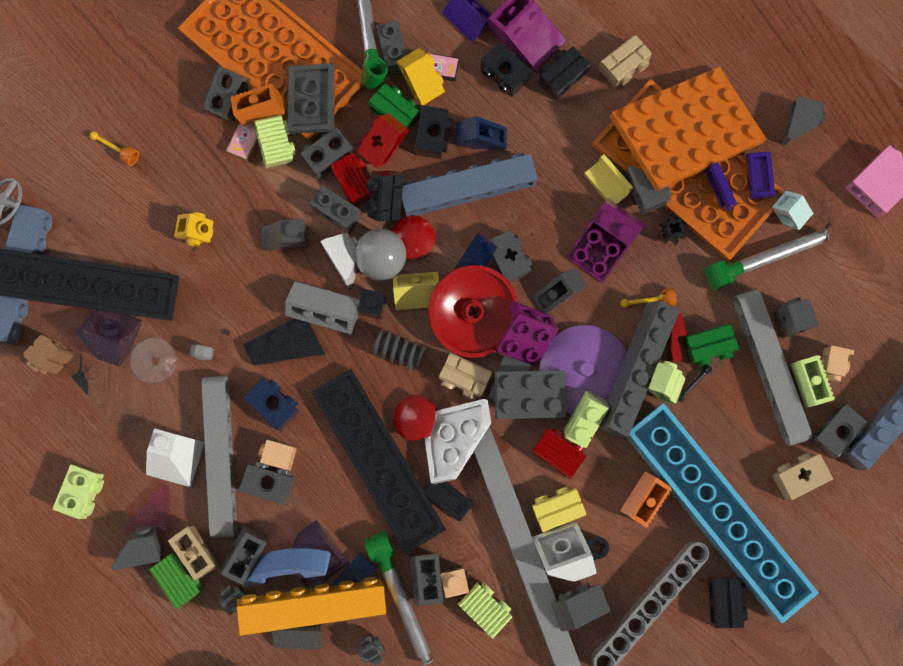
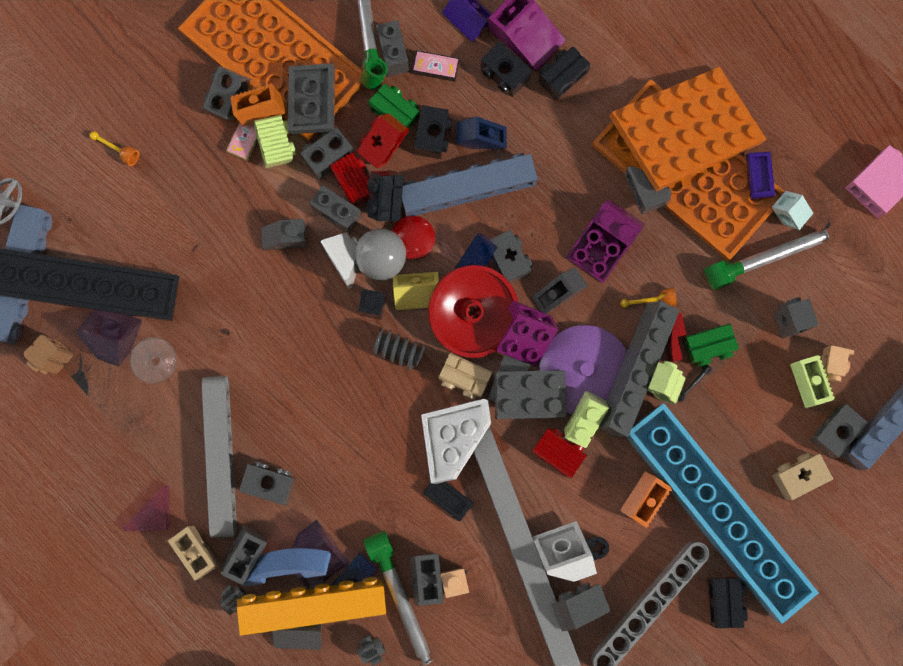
yellowish green brick [52,464,104,519] -> none
dark grey slope [112,525,164,570] -> none
white slope [146,428,205,487] -> none
bright green brick [149,552,204,609] -> none
yellow brick [174,212,214,247] -> none
light grey tile [190,345,214,361] -> none
black wing [243,319,326,366] -> none
dark blue brick [244,378,300,431] -> none
light nougat brick [258,440,297,471] -> none
light grey brick [285,281,360,334] -> none
black plate [311,369,446,554] -> none
red dish [394,395,435,441] -> none
yellow brick [397,48,445,105] -> none
yellowish green brick [458,582,512,639] -> none
light yellow brick [531,486,586,532] -> none
light yellow panel [584,154,633,205] -> none
tan brick [598,35,652,87] -> none
black gear [658,216,688,245] -> none
dark purple tile [705,162,737,212] -> none
light grey beam [734,289,812,446] -> none
dark grey slope [781,96,825,146] -> none

